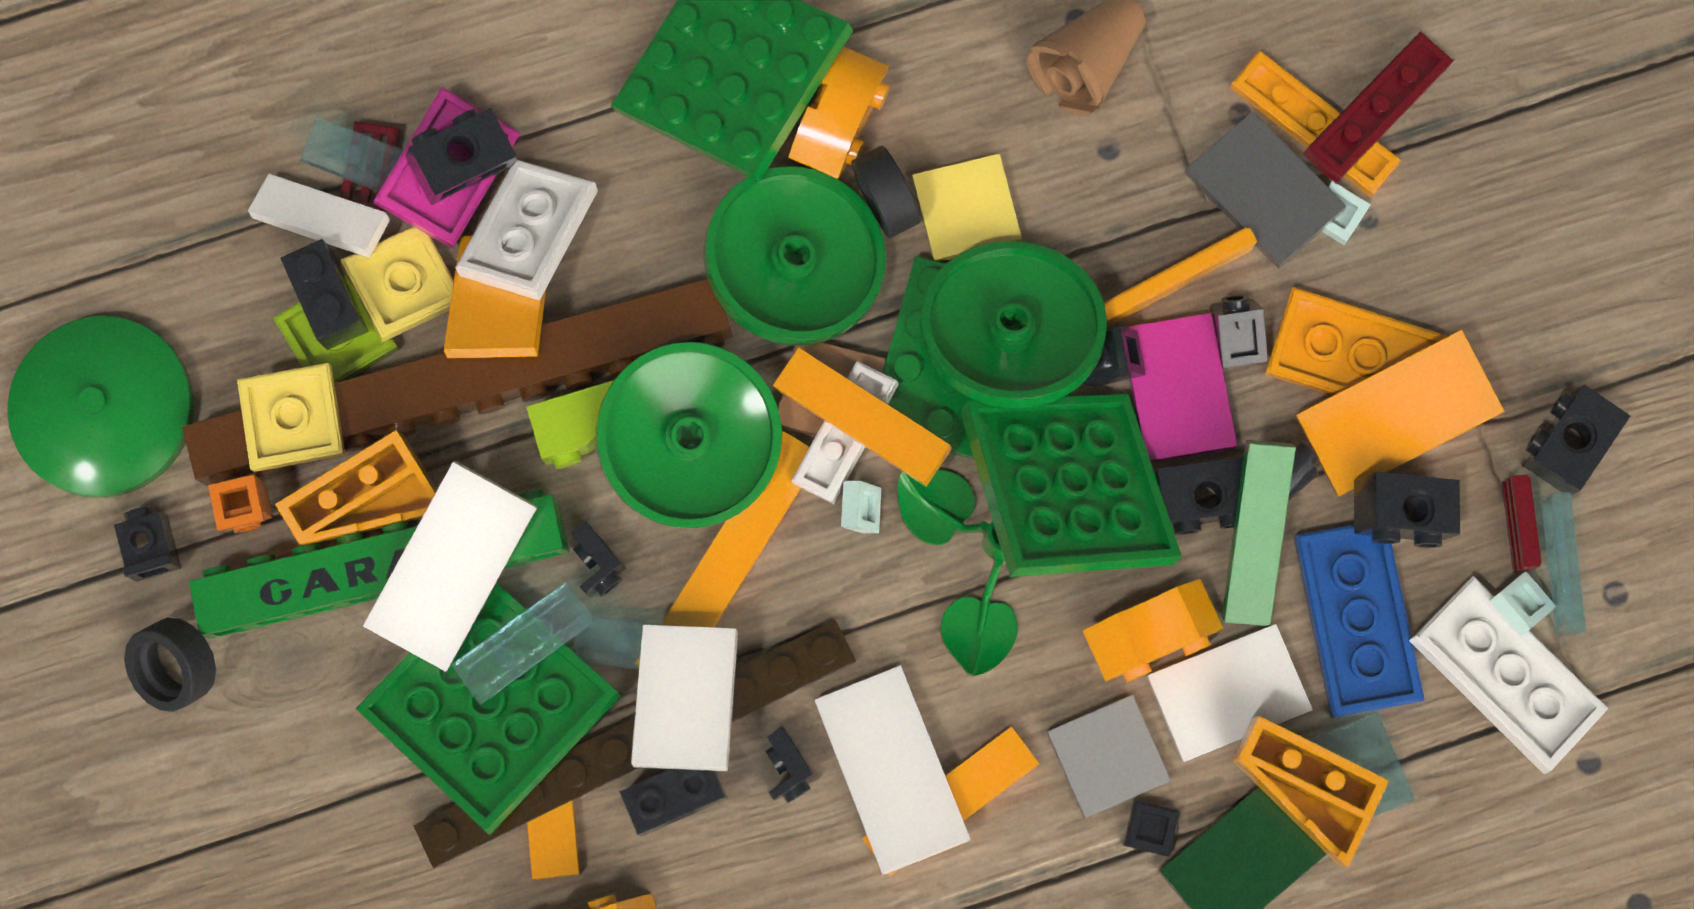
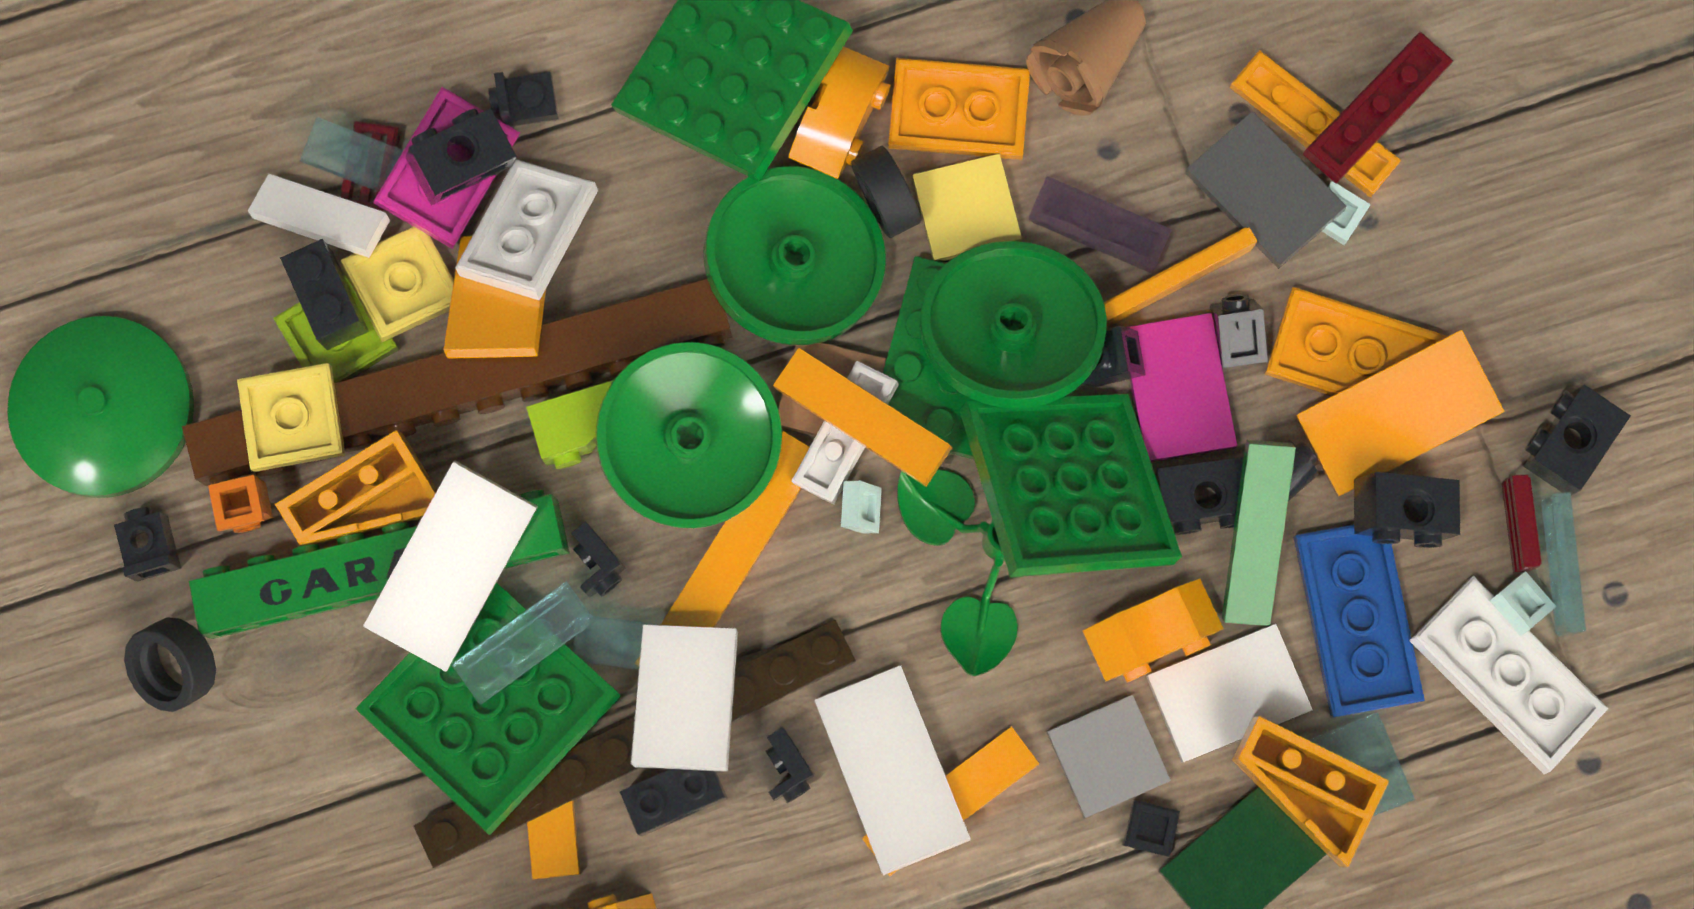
none -> black bracket [488,72,559,127]
none -> light orange tile [888,58,1030,160]
none -> clear purple plate [1028,176,1172,274]

